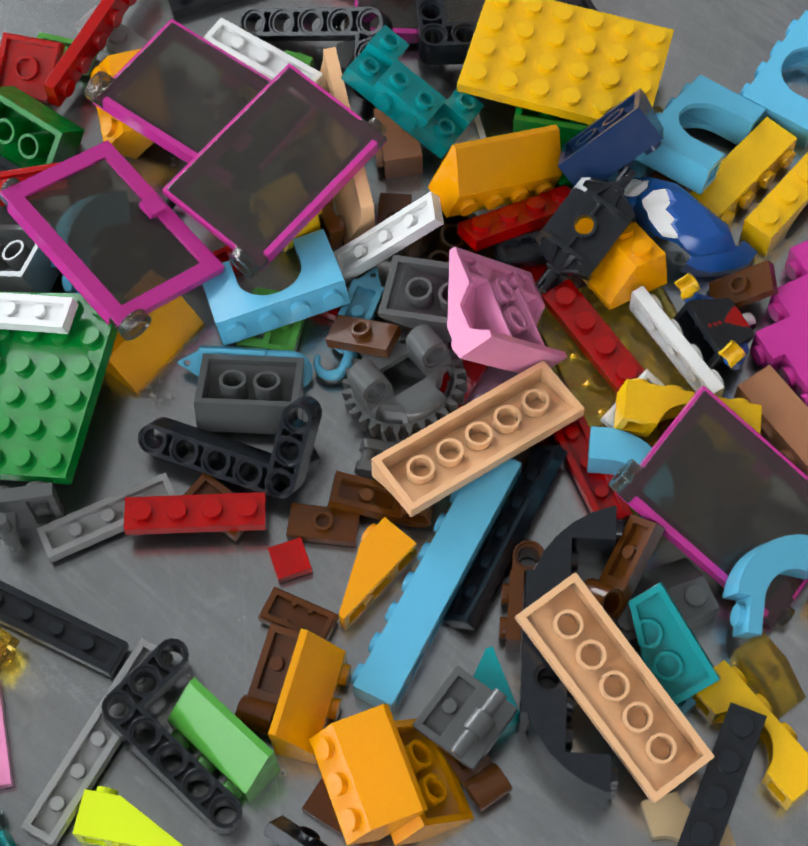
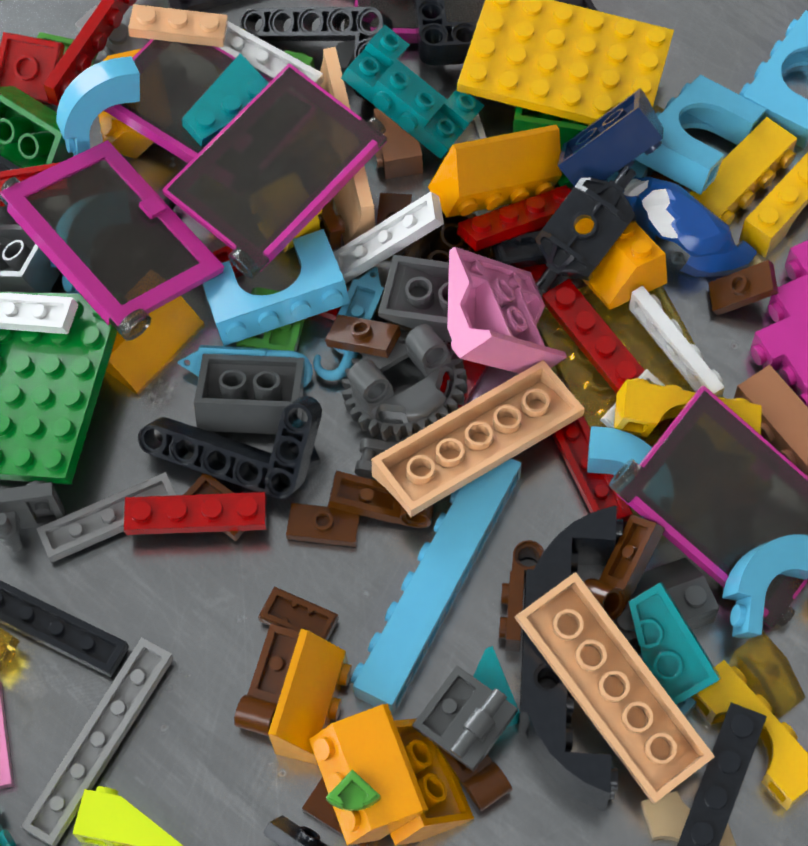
black beam [101,638,242,835] -> none
bright green slope [167,677,281,804] -> none
red tile [268,537,313,583] -> none
light orange slope [338,517,417,631] -> none
black plate [443,445,567,630] -> none
black torso [673,273,756,370] -> none
none -> medium azure arch [56,56,140,156]
none -> light nougat plate [128,4,228,47]
none -> teal wing [182,53,279,147]
none -> bright green tile [326,769,381,811]

